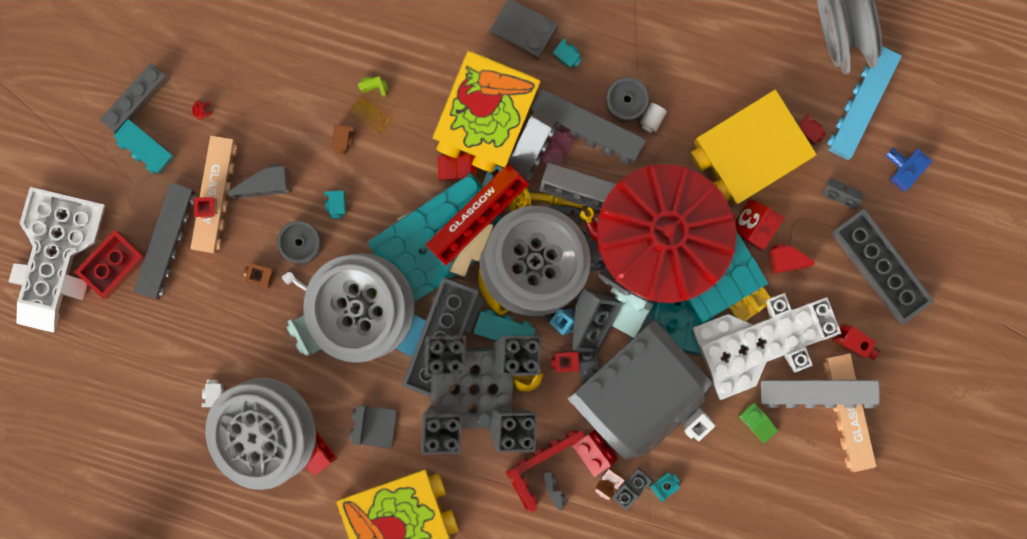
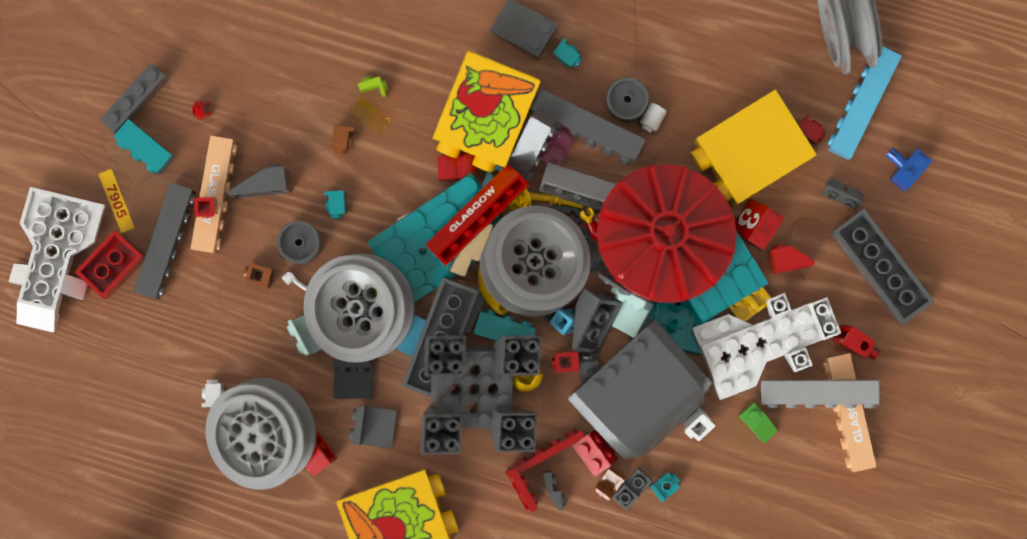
none -> yellow sticker [98,169,135,233]
none -> black bracket [332,360,373,399]

